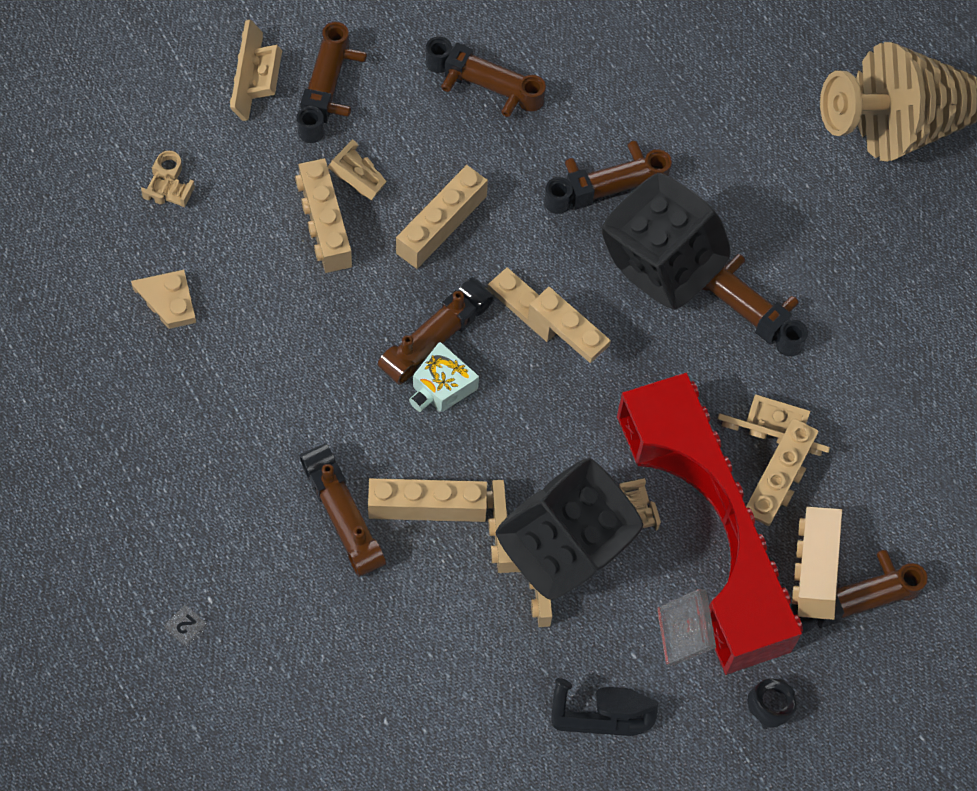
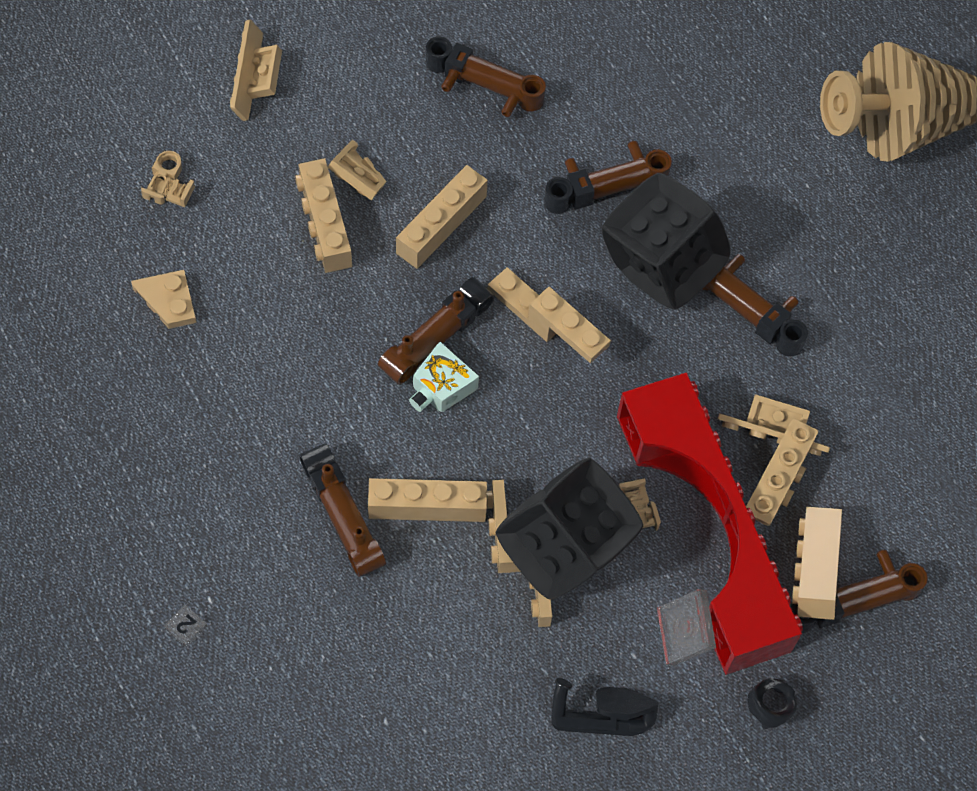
reddish brown piece [297,22,367,143] -> none

